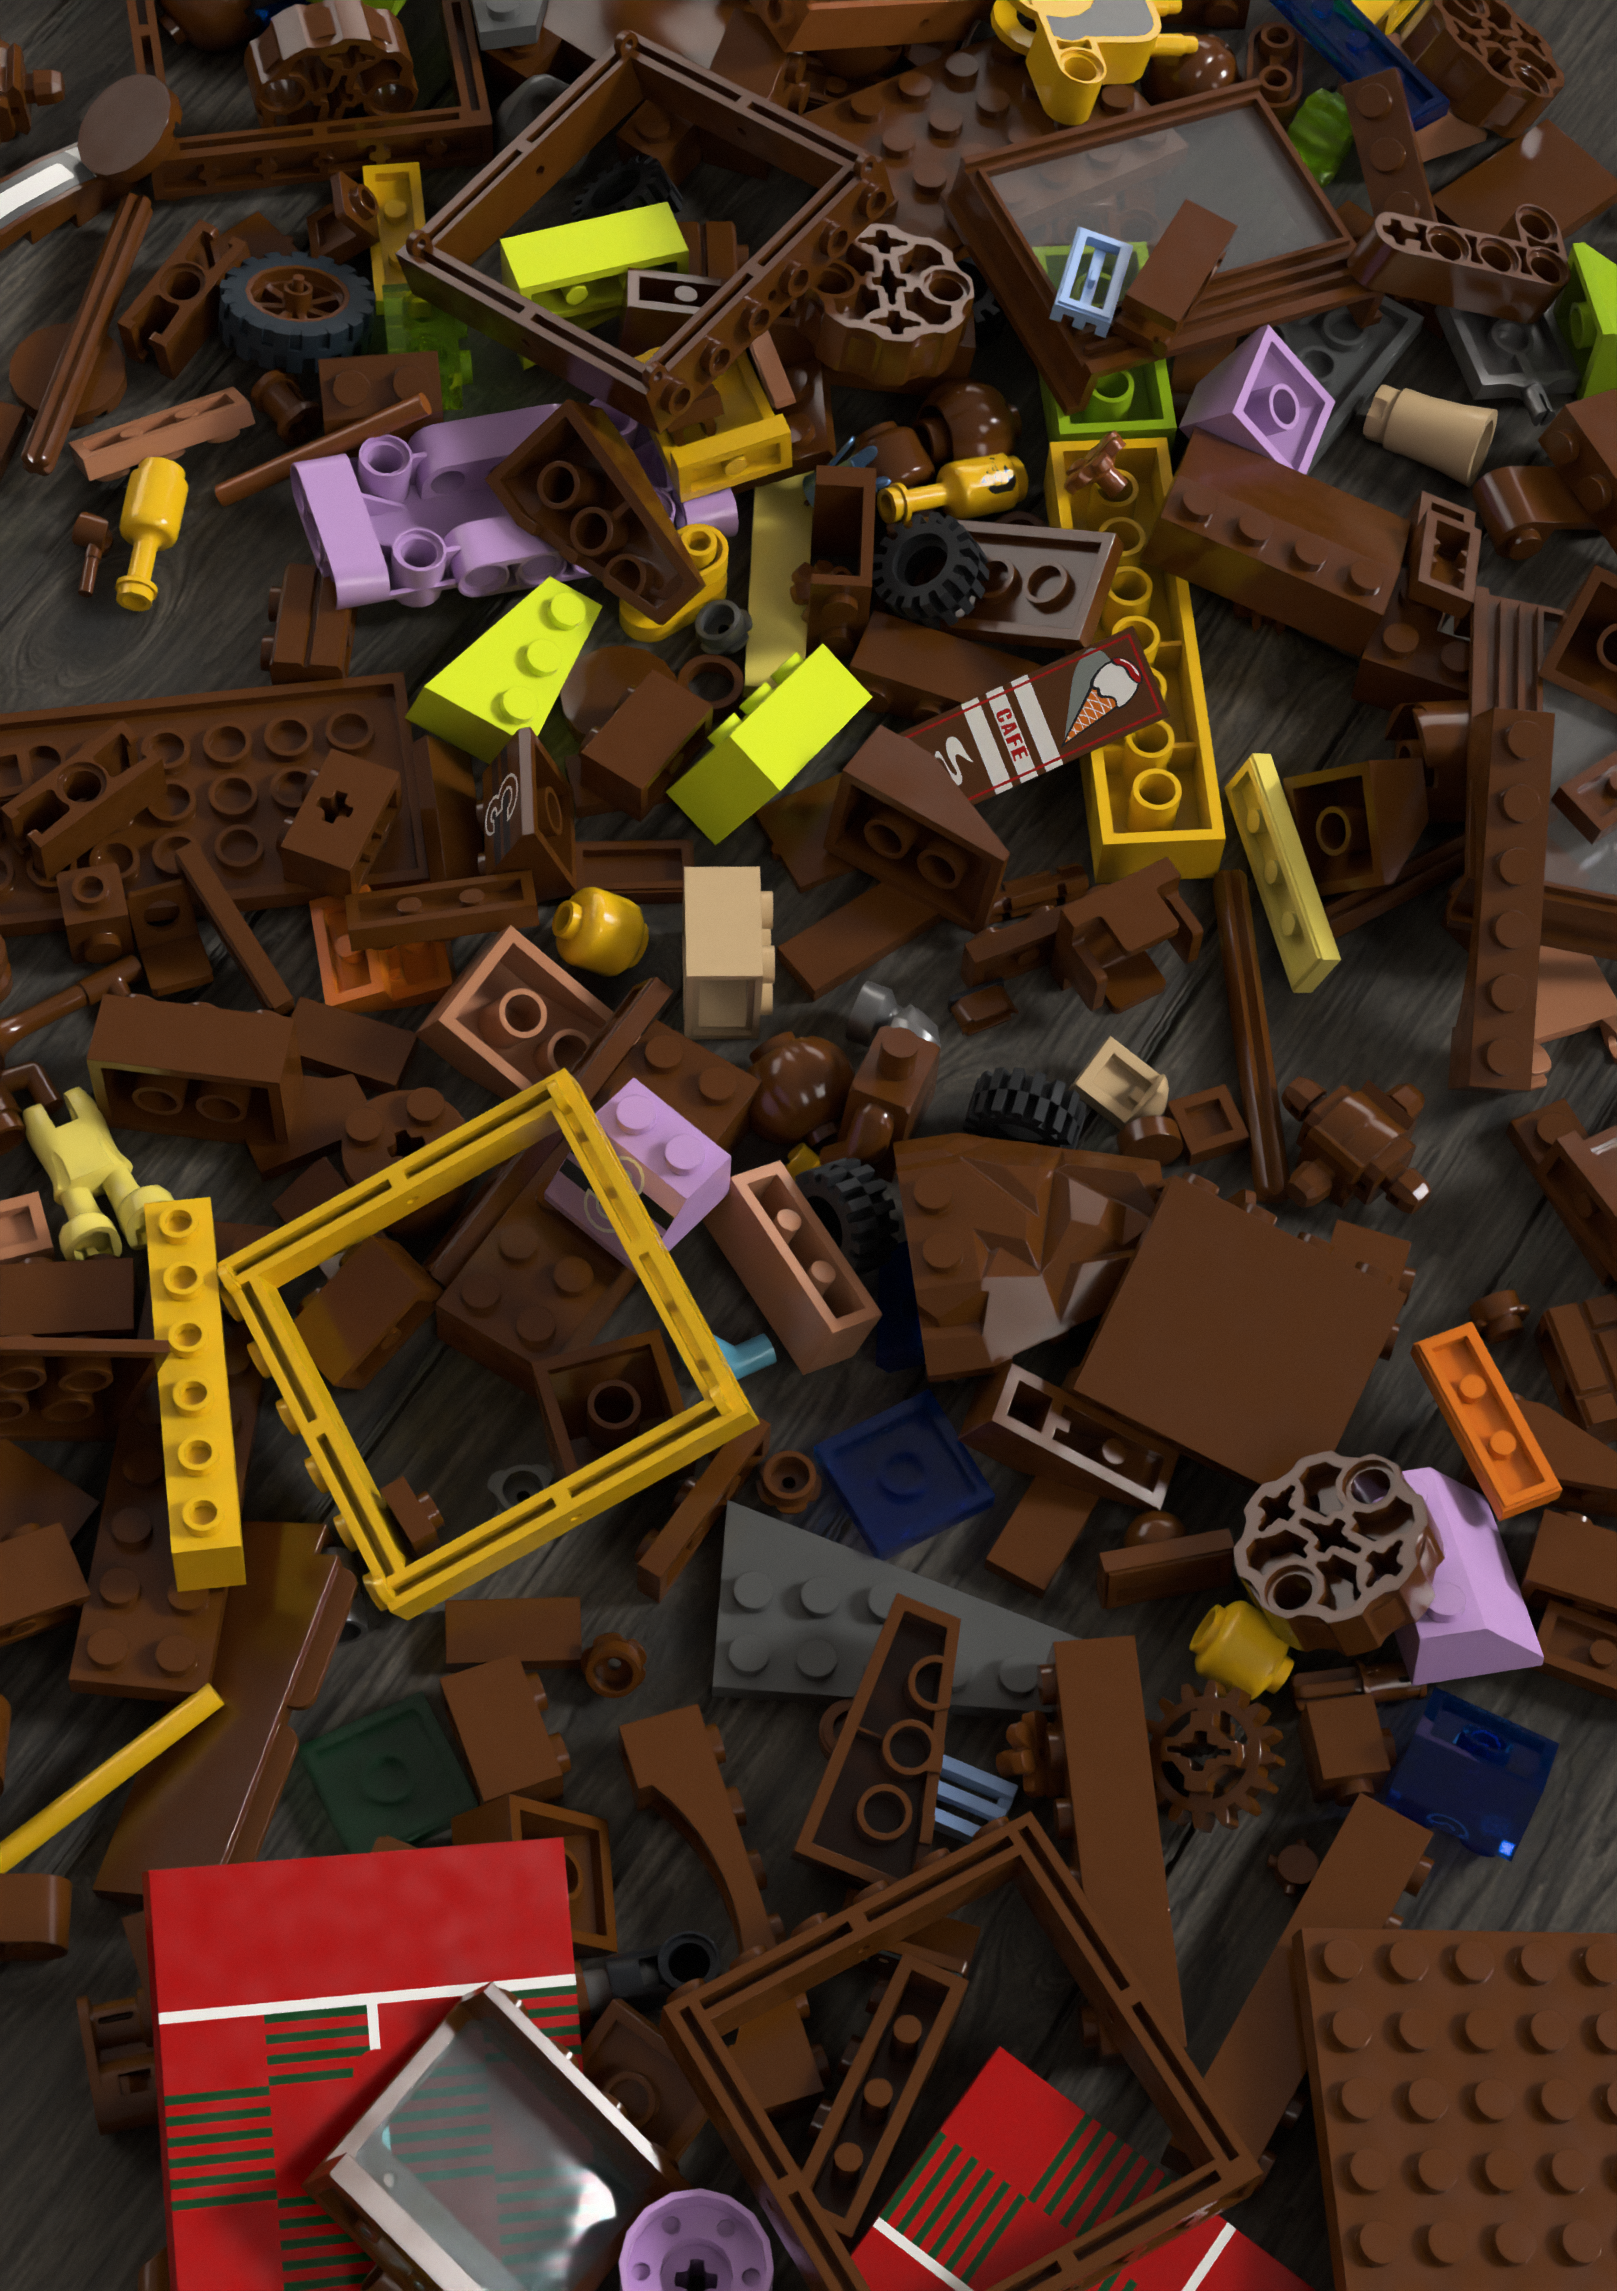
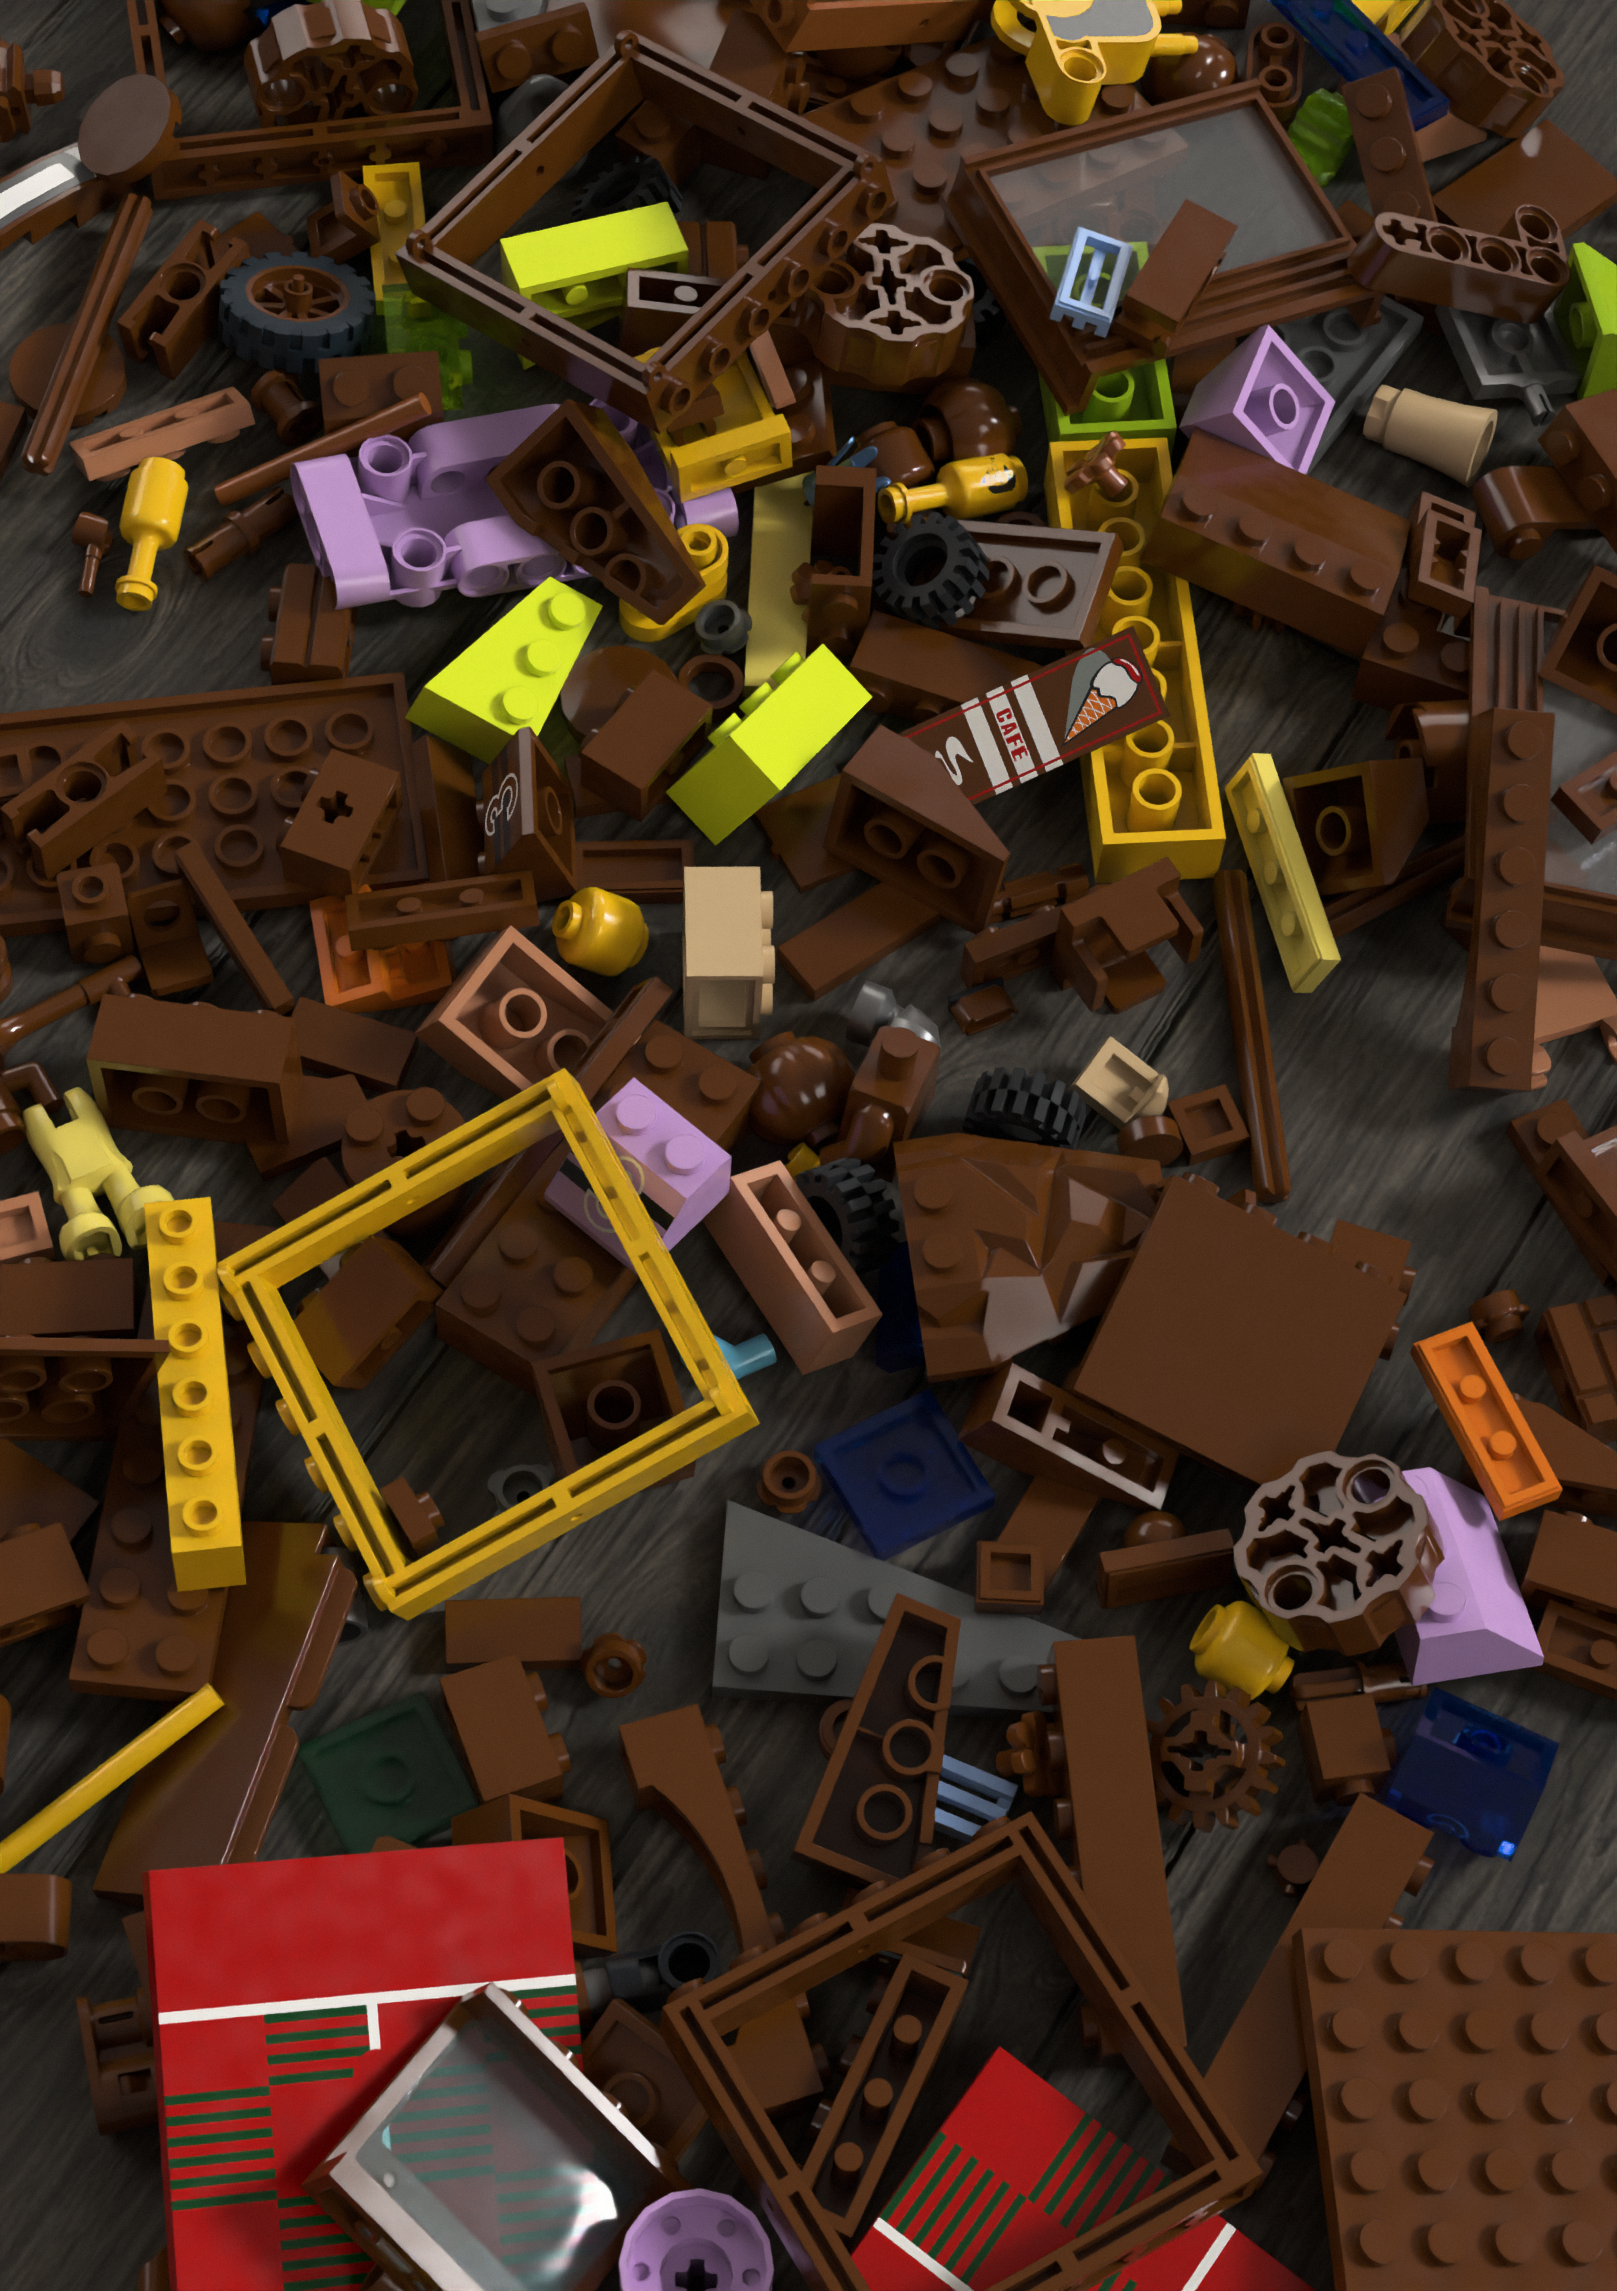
reddish brown plate [634,1415,771,1604] -> none
reddish brown piece [1281,1076,1432,1214] -> none
none -> reddish brown pin [183,486,300,582]
none -> reddish brown plate [475,2,600,93]
none -> reddish brown tile [974,1541,1044,1615]

